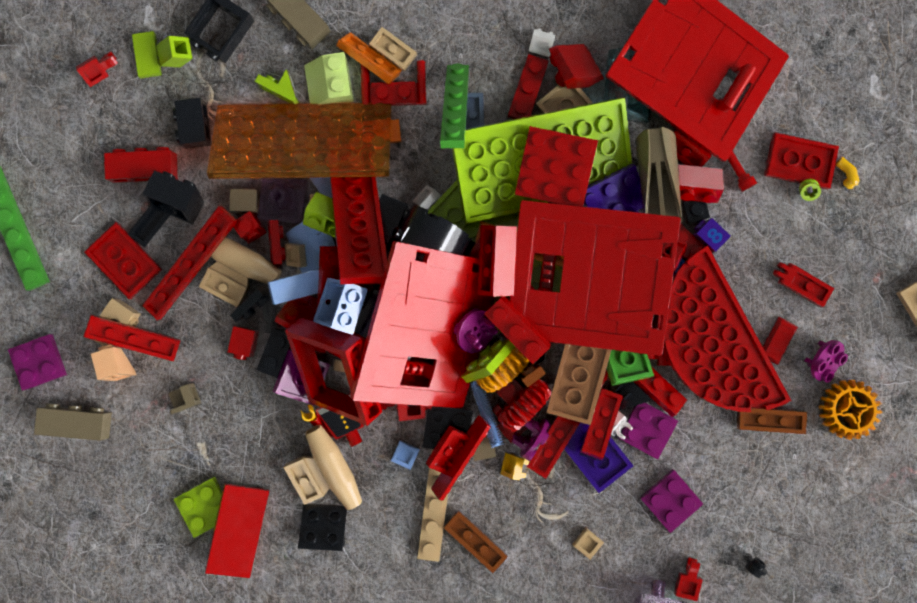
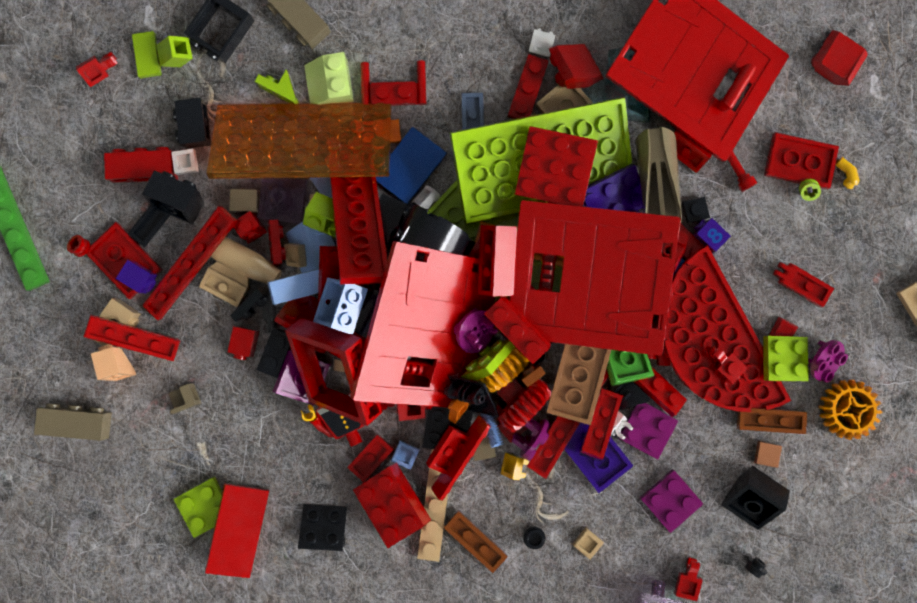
magenta plate [8,334,67,391] -> none
tan plate [283,425,362,510] -> none
orange tile [336,32,402,84] -> none
tan plate [369,27,417,72] -> none
bright green plate [440,63,469,148] -> none
brick [678,165,724,203] -> none
none -> red bush [67,235,90,257]
none -> dark purple brick [116,260,158,294]
none -> white tile [171,149,199,175]
none -> red plate [347,434,394,482]
none -> red brick [353,462,431,549]
none -> blue tile [375,127,447,205]
none -> black hinge [444,375,499,417]
none -> orange plate [448,399,469,424]
none -> black plate [523,526,546,549]
none -> red plate [708,346,748,384]
none -> black slope [722,466,790,530]
none -> nougat tile [754,441,782,468]
none -> lime plate [763,336,809,381]
none -> red slope [811,30,868,86]

